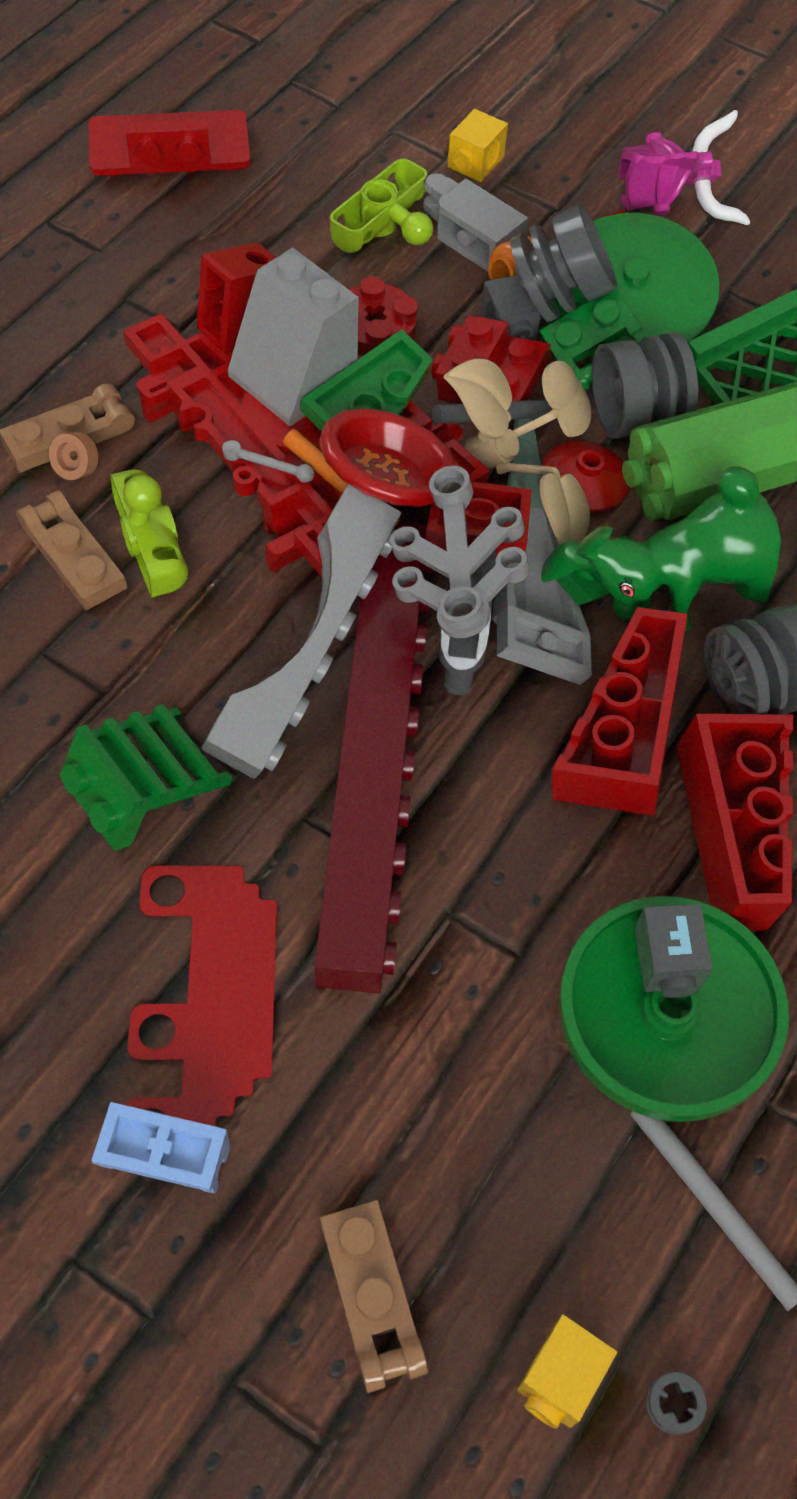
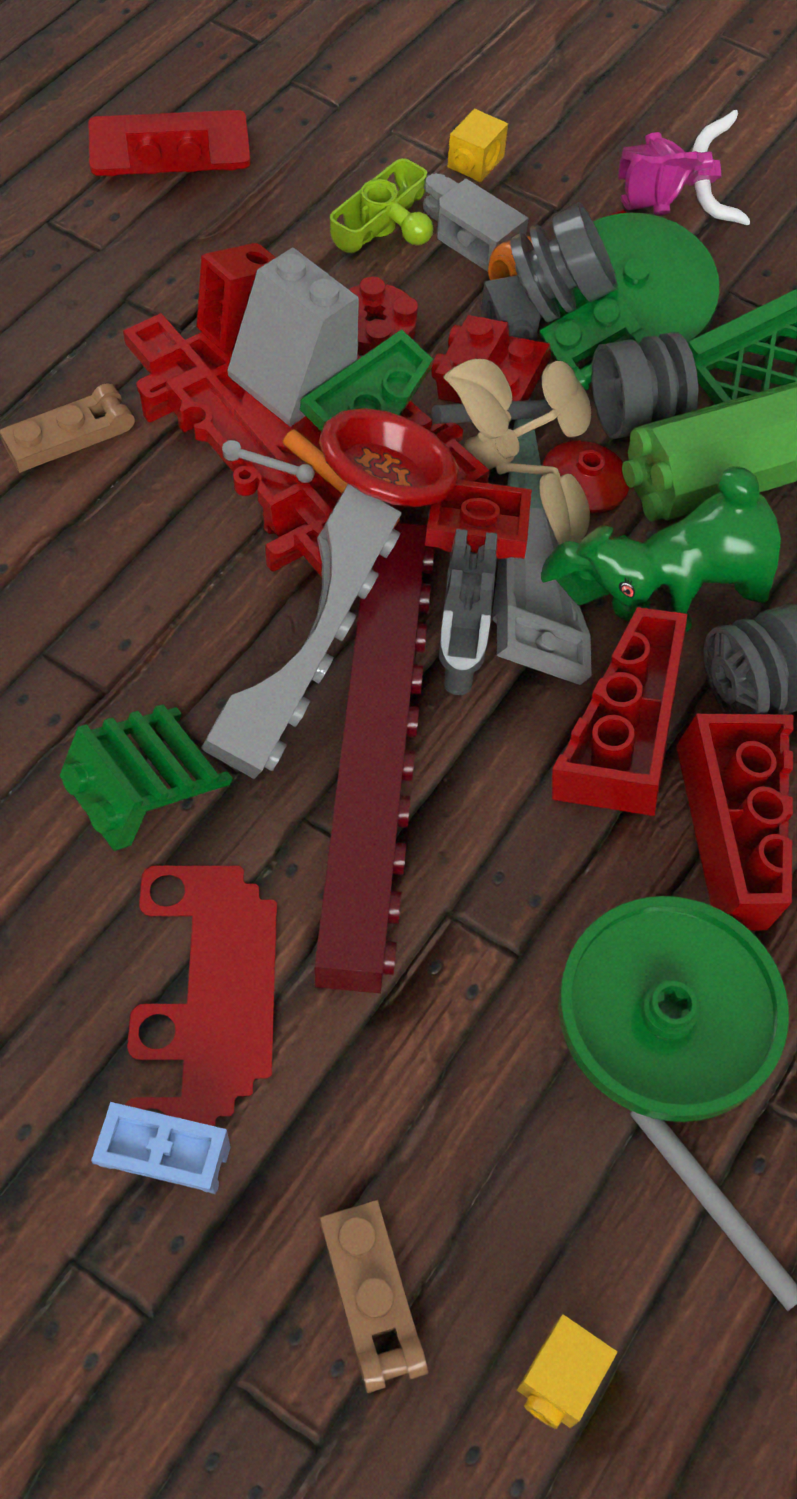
medium nougat plate [16,490,127,611] -> none
nougat tile [49,431,98,480] -> none
lime piece [110,469,189,598] -> none
light grey plant [390,466,530,638] -> none
dark grey brick [635,904,713,998] -> none
dark grey bush [645,1372,707,1435] -> none

